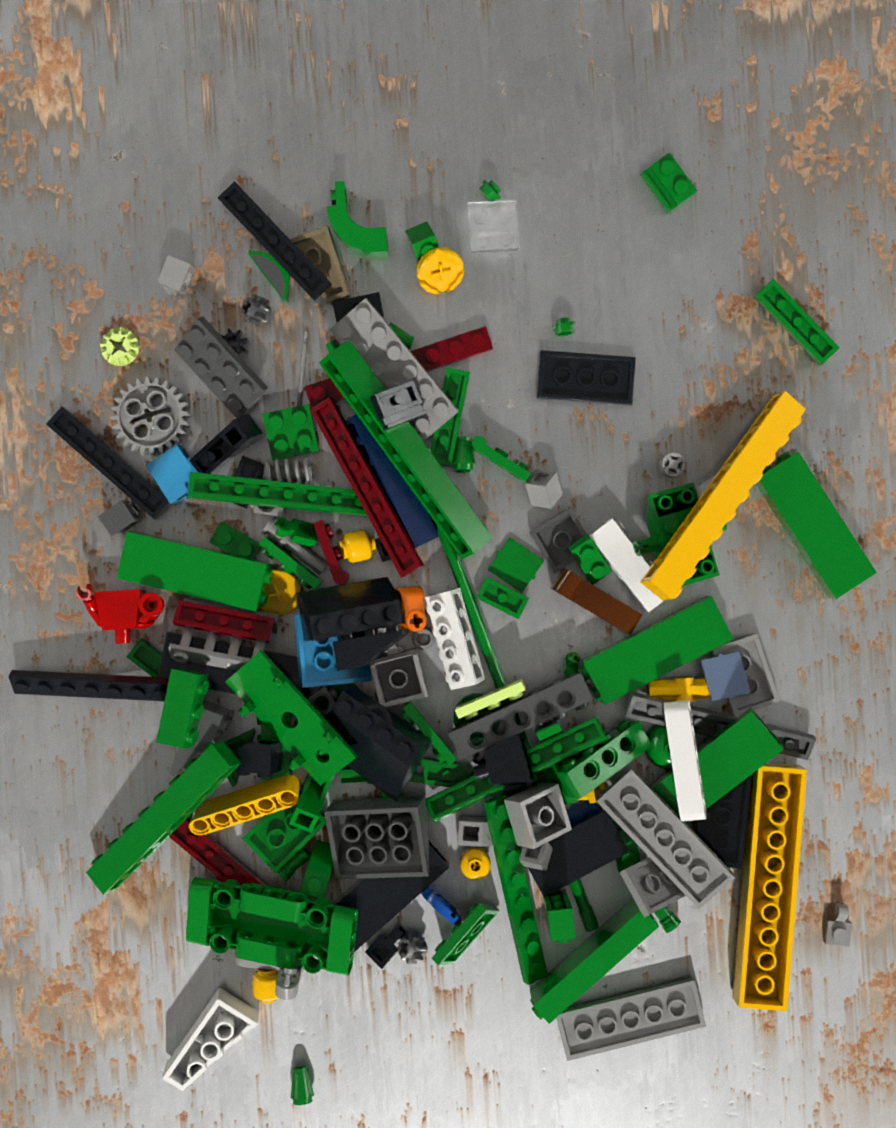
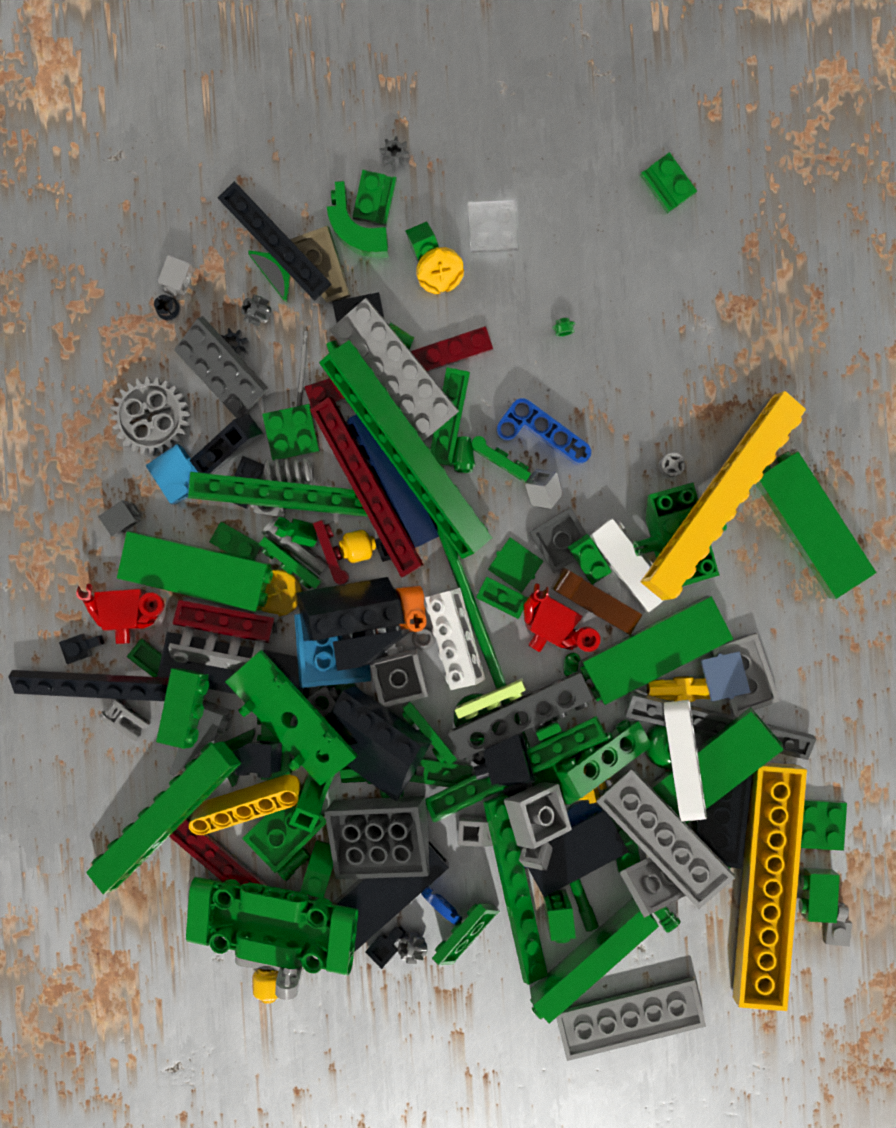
black plate [46,406,170,520] -> none
yellowish green gear [100,327,139,366] -> none
white wedge [162,987,259,1091] -> none
green cone [290,1066,314,1105] -> none
plate [370,380,427,430] -> none
yellow head [460,846,491,880] -> none
green plate [480,180,501,202] -> none
black tile [537,350,636,406] -> none
green plate [754,279,840,366] -> none
none -> black plate [59,634,105,664]
none -> light grey piece [99,699,150,741]
none -> black bush [154,295,181,321]
none -> green plate [352,170,397,226]
none -> dark grey gear [380,136,410,169]
none -> blue beam [496,398,591,465]
none -> red torso [524,583,601,652]
none -> green brick [799,868,840,923]
none -> green plate [801,799,847,851]

